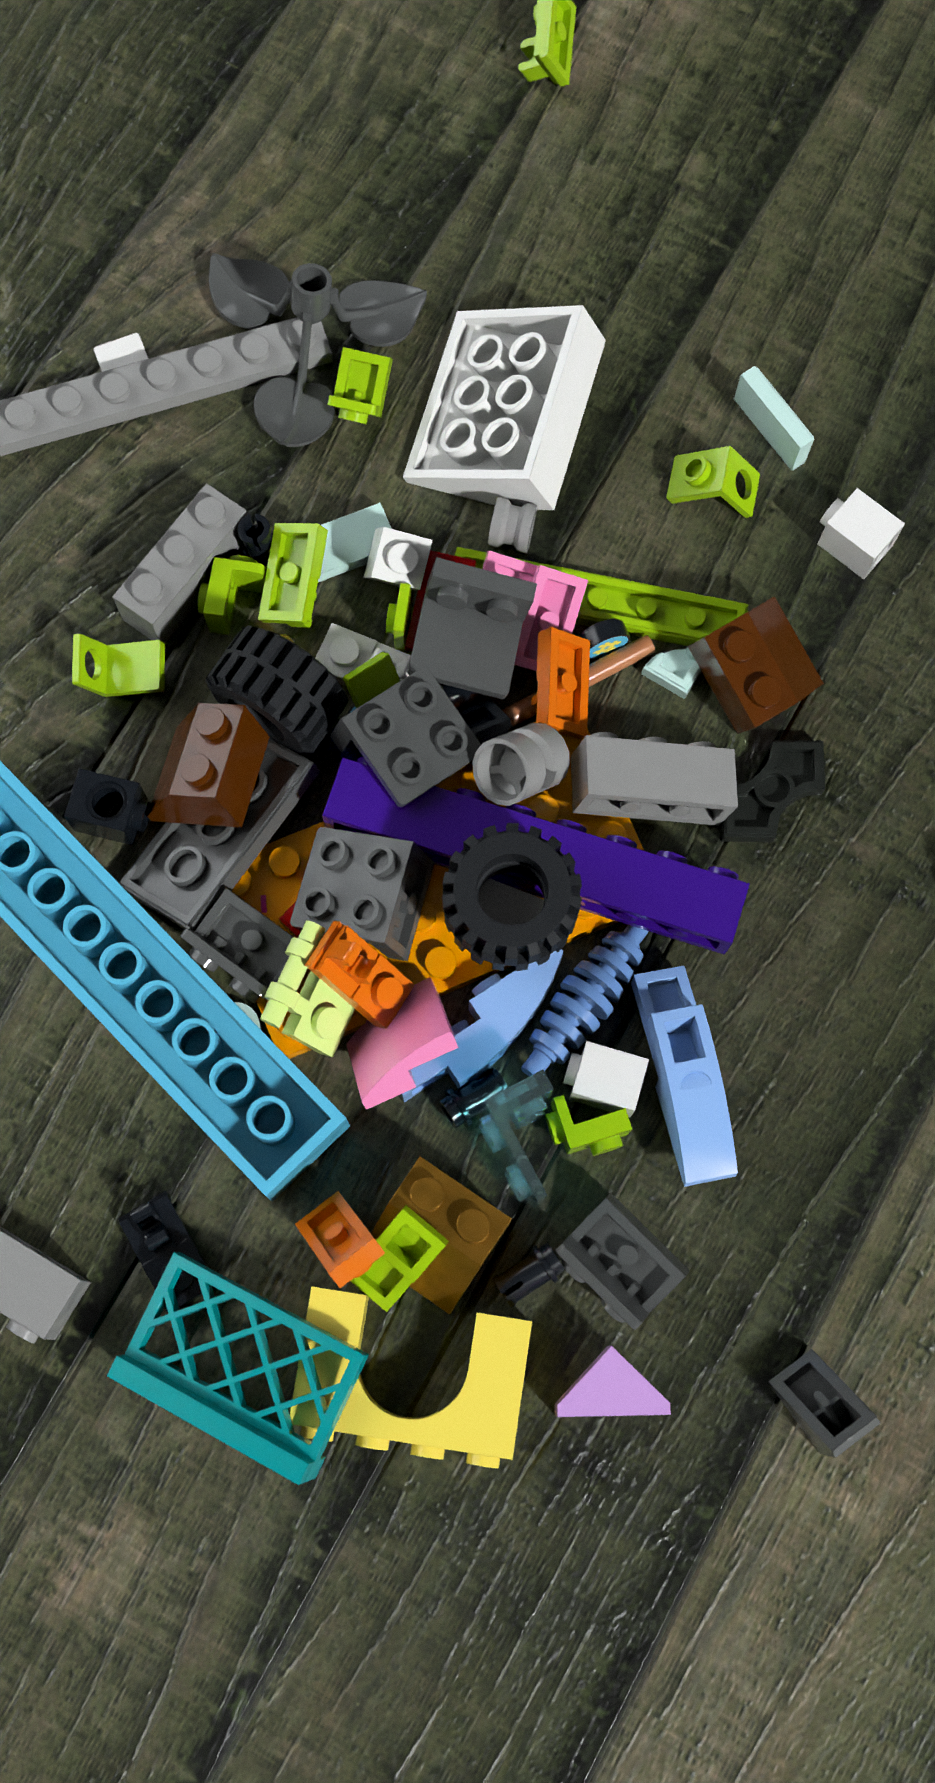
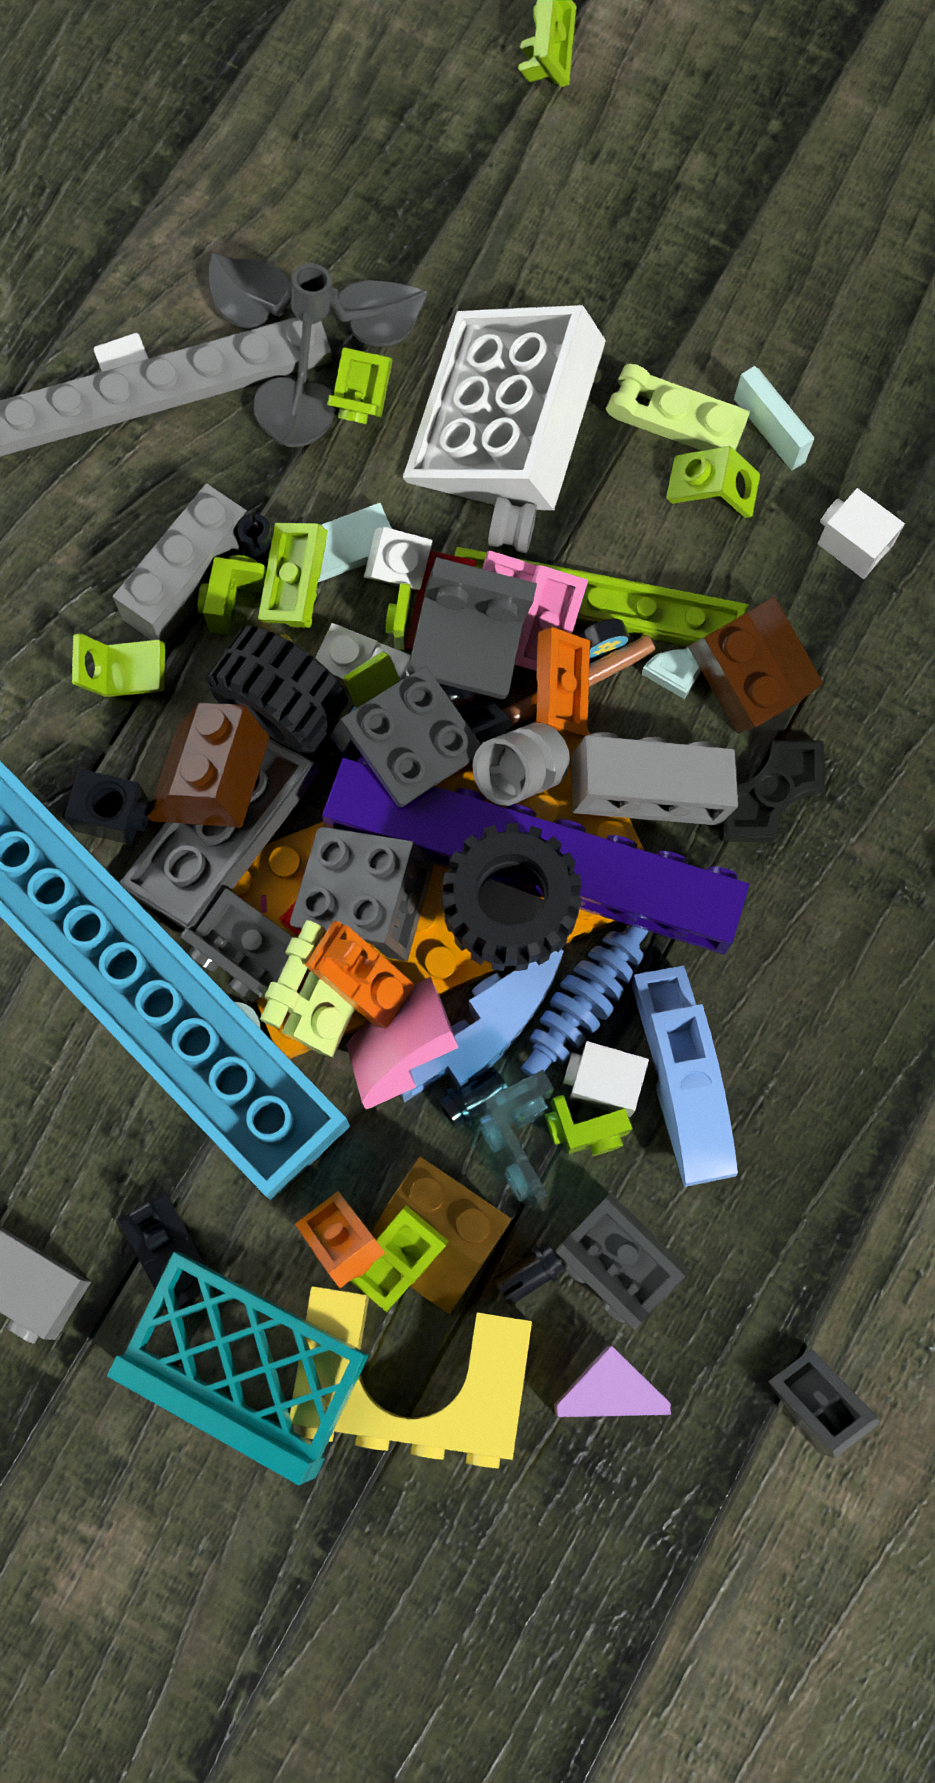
none -> yellowish green plate [606,364,751,451]

